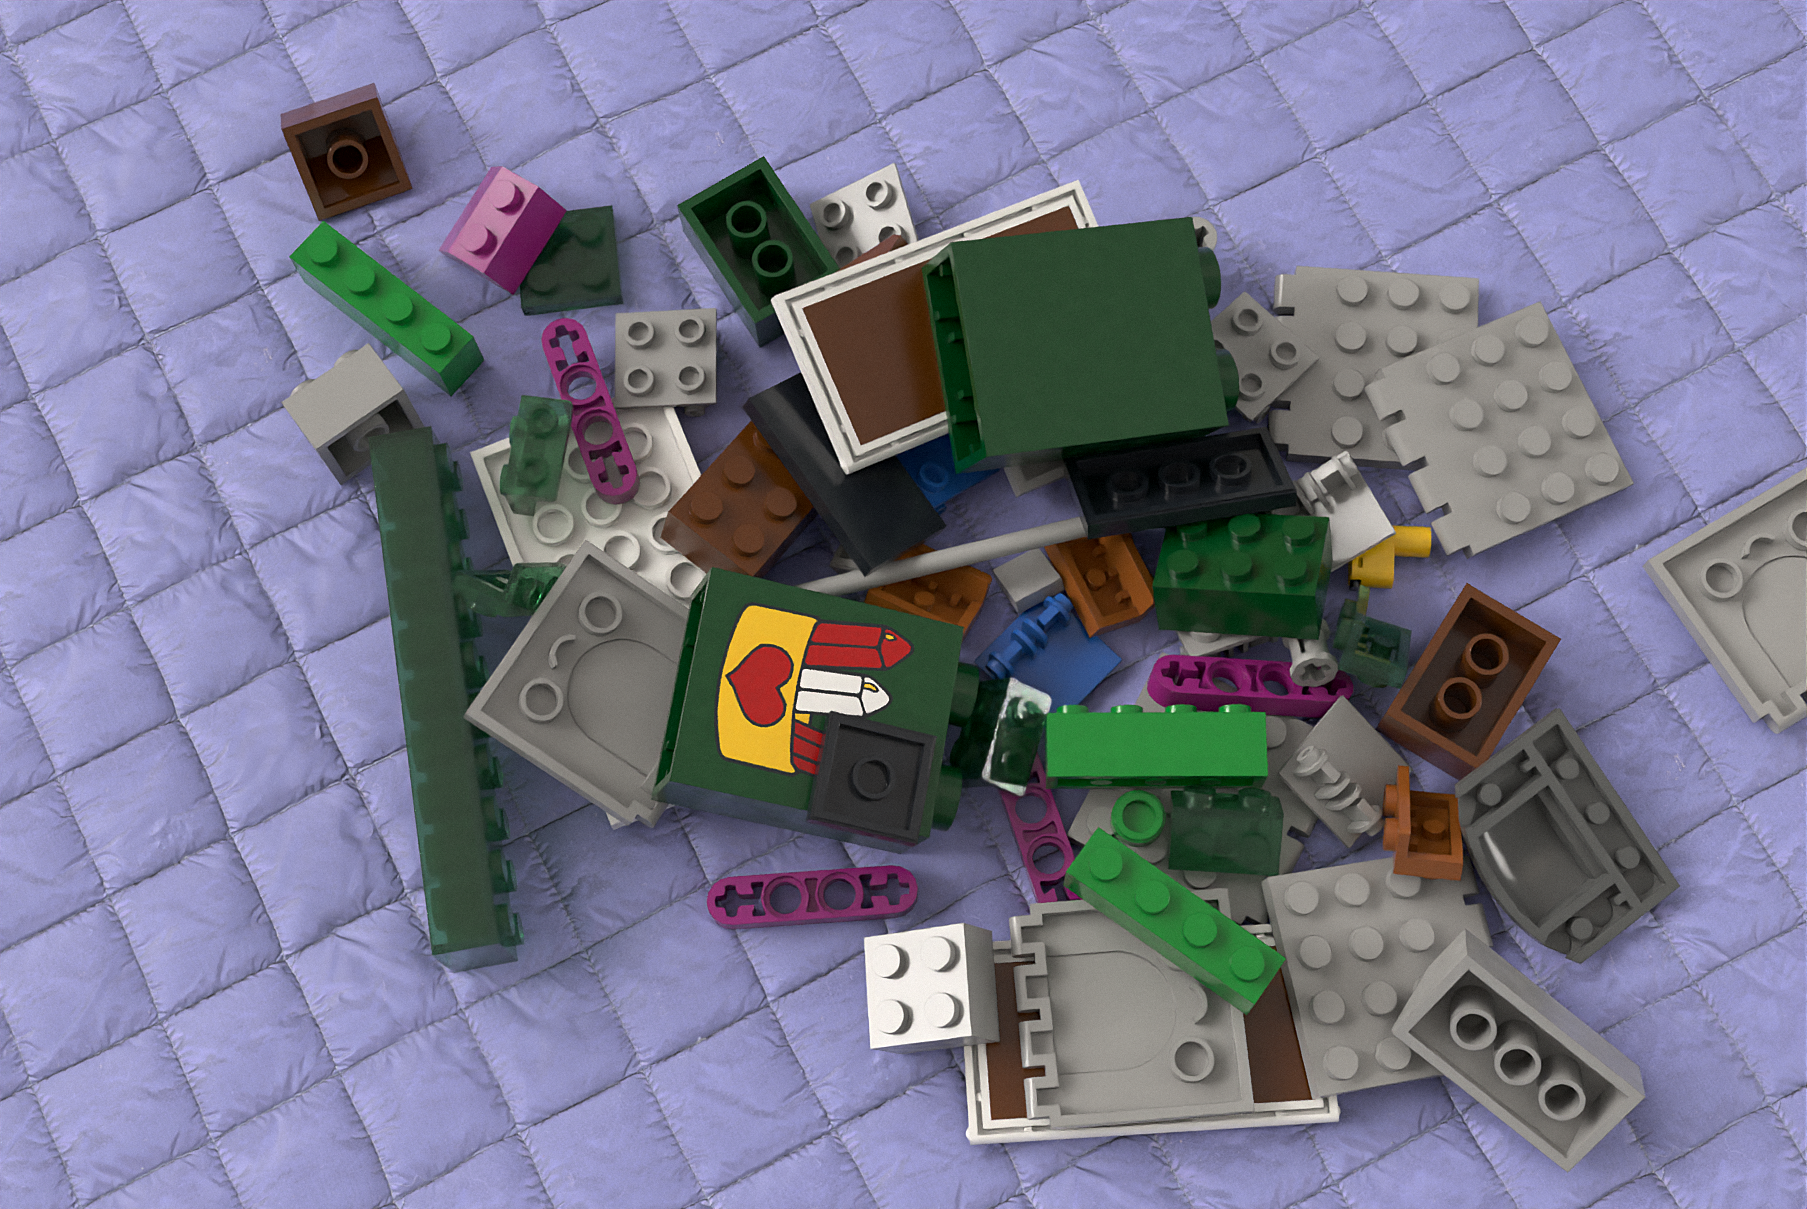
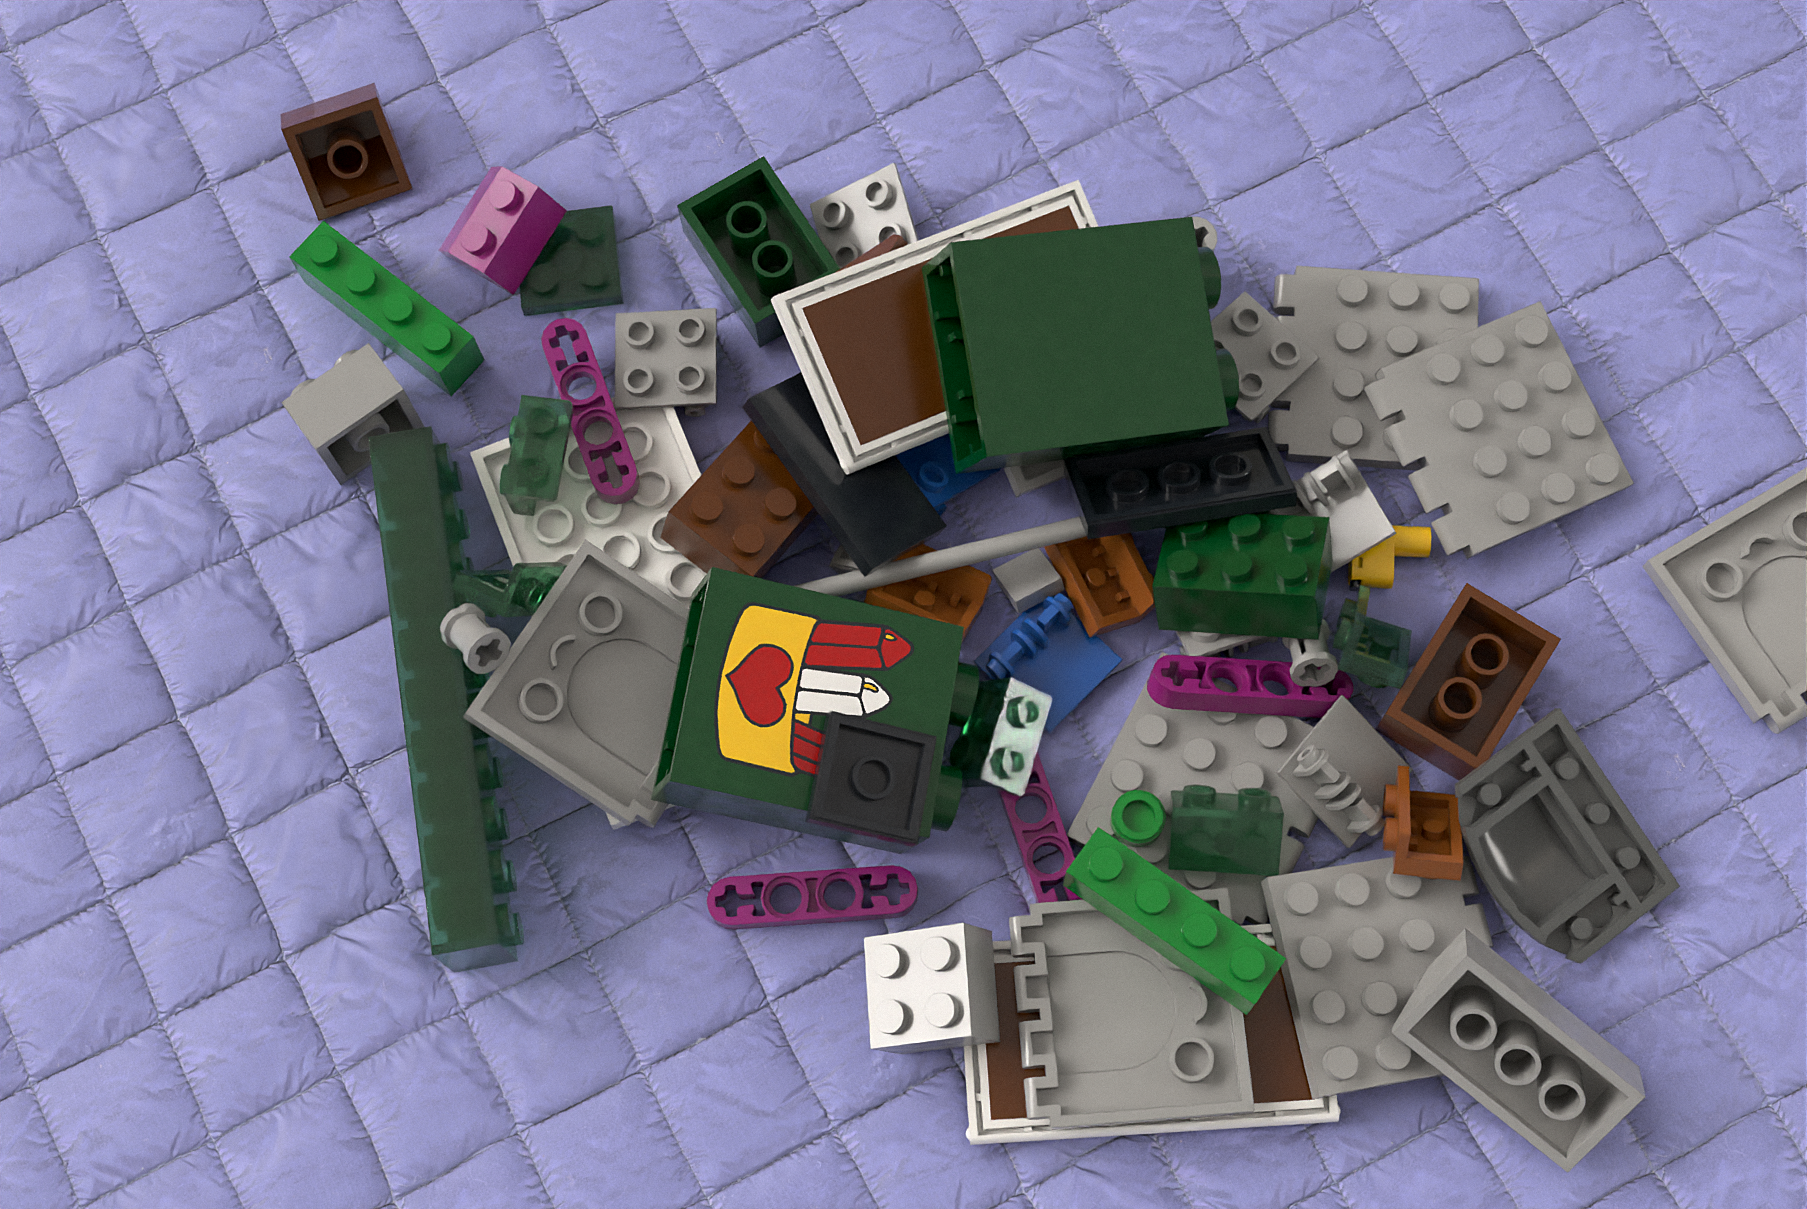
green brick [1045,704,1268,789] -> none
none -> light grey bush [440,603,510,674]

